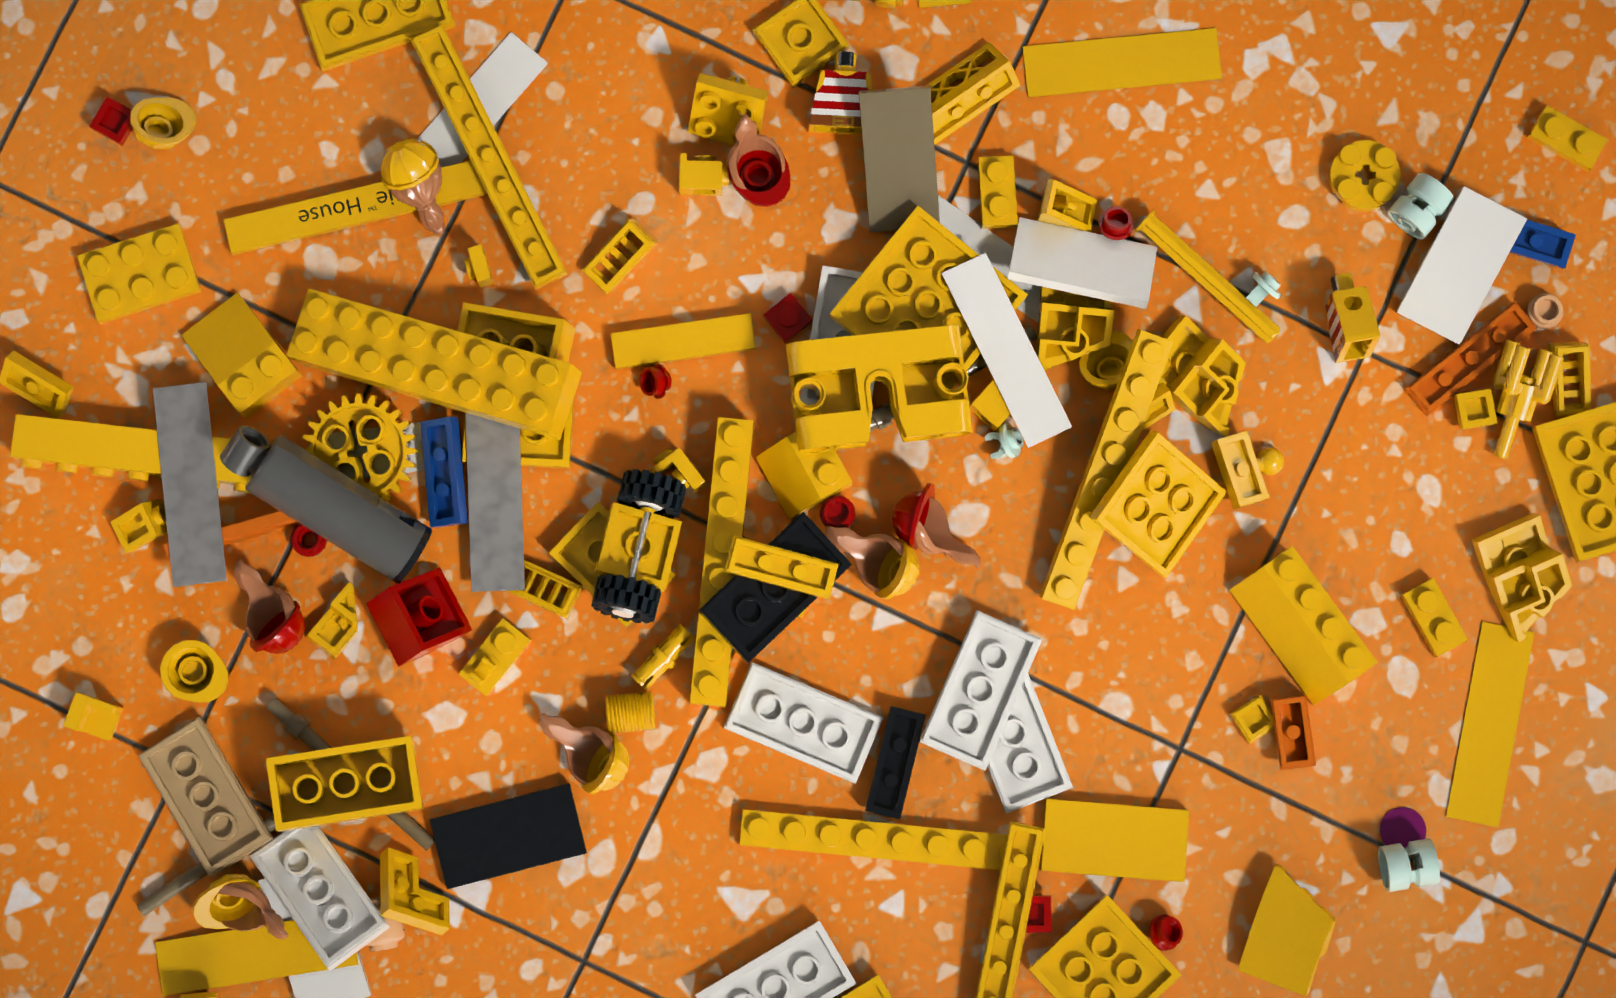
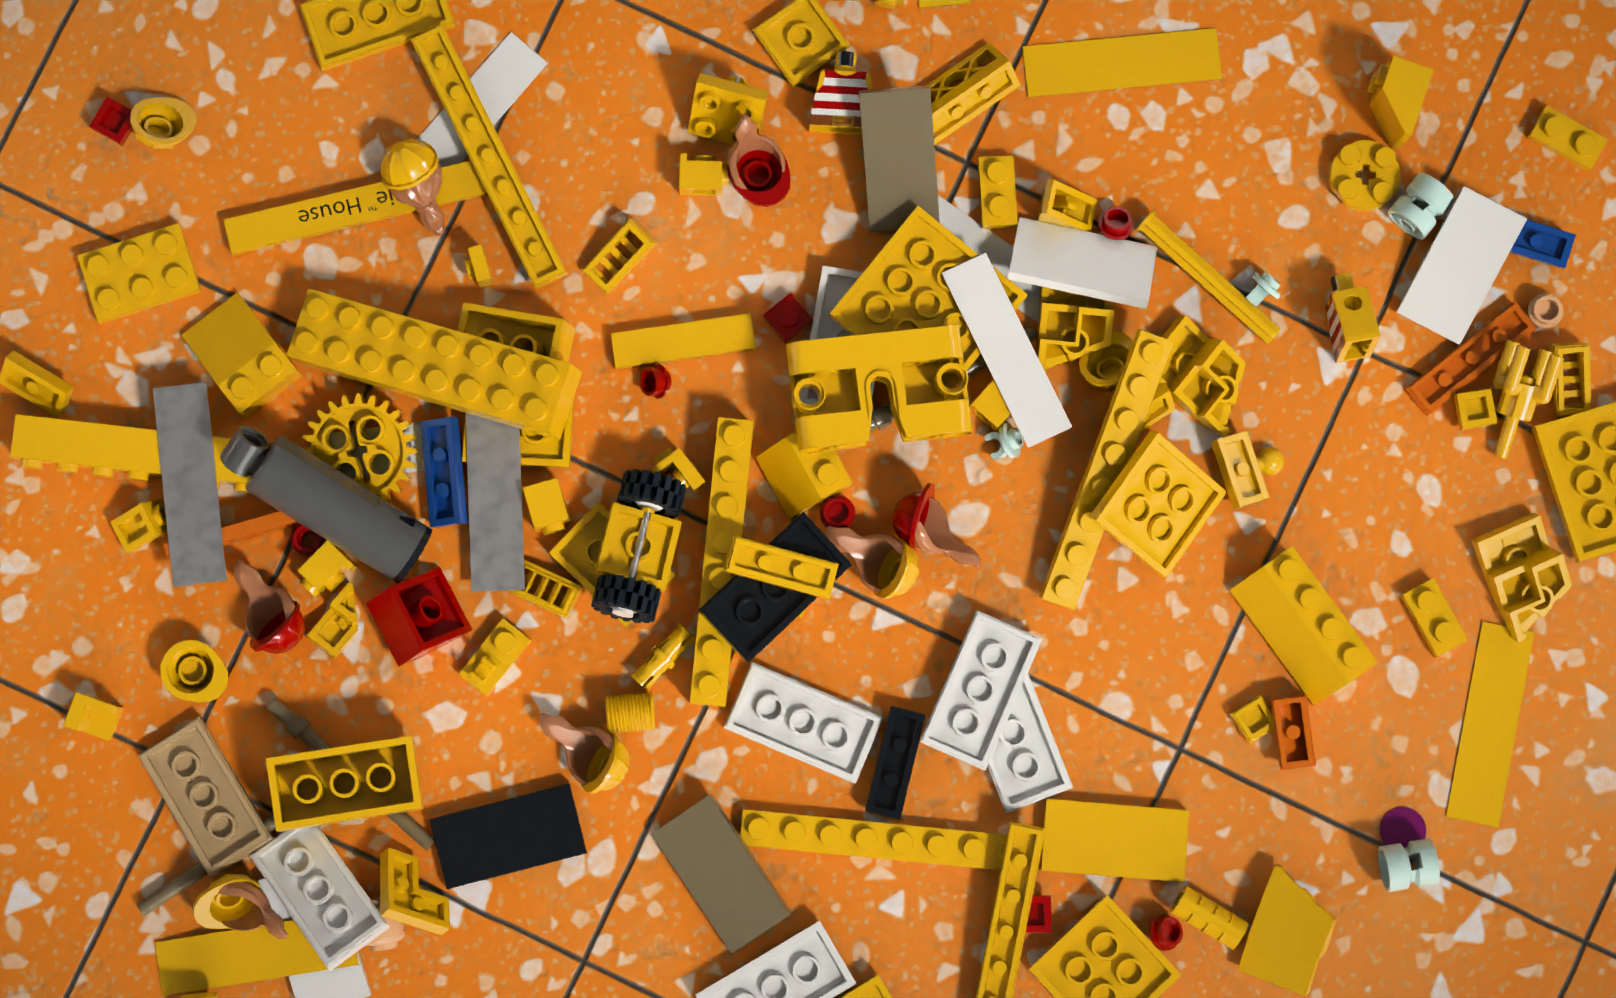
none -> yellow brick [298,541,358,597]
none -> yellow brick [523,478,571,535]
none -> dark tan tile [651,793,792,954]
none -> yellow axle [1170,885,1249,950]
none -> yellow slope [1367,55,1434,151]

